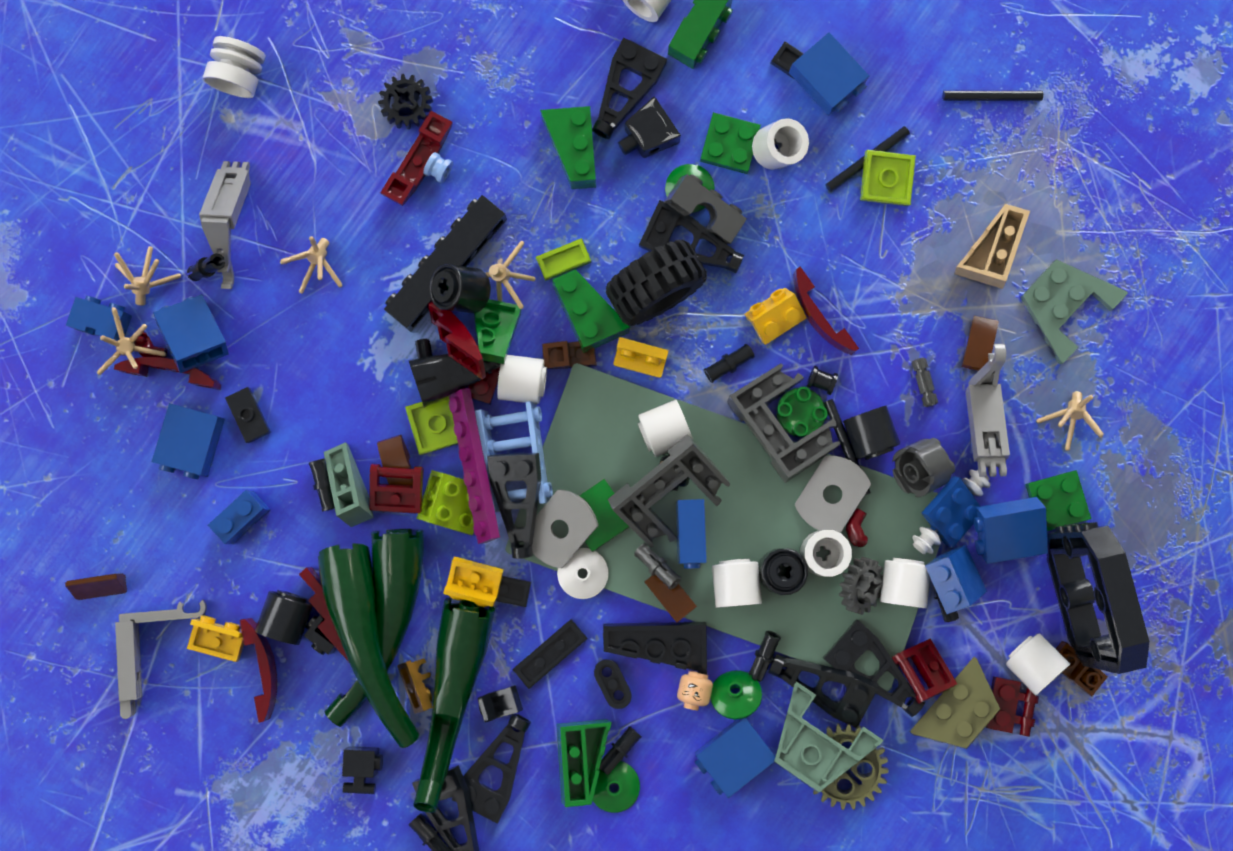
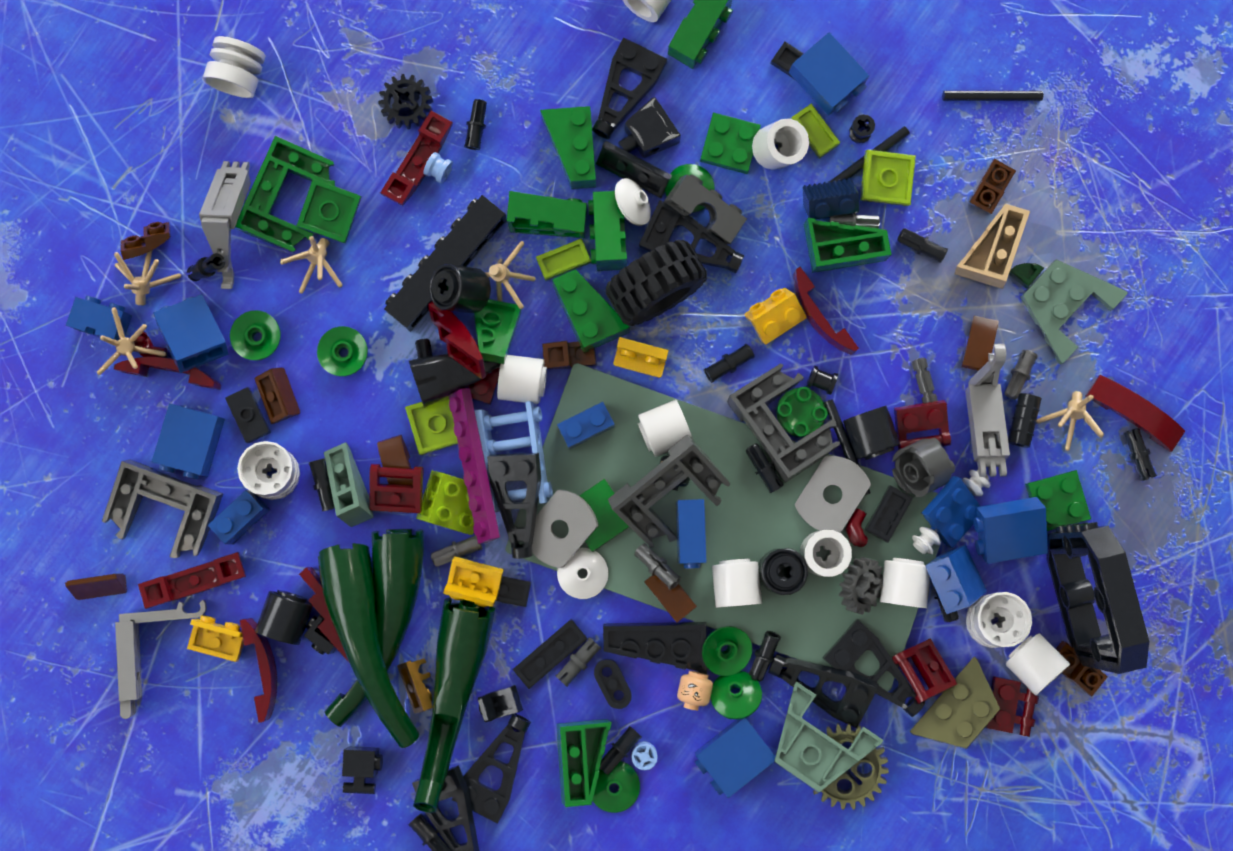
none -> dark grey wedge [102,460,223,558]
none -> reddish brown slope [120,222,171,260]
none -> dark red slope [138,552,246,609]
none -> green dish [230,310,281,361]
none -> green wedge [235,136,335,253]
none -> white wheel [237,441,300,500]
none -> reddish brown slope [254,367,300,424]
none -> green plate [296,178,362,244]
none -> green dish [317,326,368,377]
none -> flat silver axle [431,535,482,567]
none -> black axle [464,99,487,150]
none -> green wedge [507,191,587,238]
none -> dark grey pin [555,637,601,687]
none -> blue brick [557,402,615,450]
none -> green wedge [588,191,627,271]
none -> black tile [596,141,672,198]
none -> white dish [615,178,651,226]
none -> light blue wheel [631,741,658,770]
none -> green dish [702,626,752,676]
none -> black axle [746,443,784,493]
none -> lime tile [791,103,840,159]
none -> dark blue brick [803,178,859,219]
none -> green wedge [804,218,892,273]
none -> flat silver axle [829,213,880,229]
none -> black bush [849,114,875,143]
none -> black plate [865,485,913,543]
none -> dark red plate [894,400,951,450]
none -> black axle [897,228,948,263]
none -> white wheel [966,592,1032,648]
none -> reddish brown slope [969,158,1016,214]
none -> flat silver axle [1005,350,1038,400]
none -> black axle [1008,393,1042,448]
none -> dark green tile [1009,263,1044,288]
none -> dark red slope [1085,375,1185,452]
none -> black pin [1123,428,1157,481]

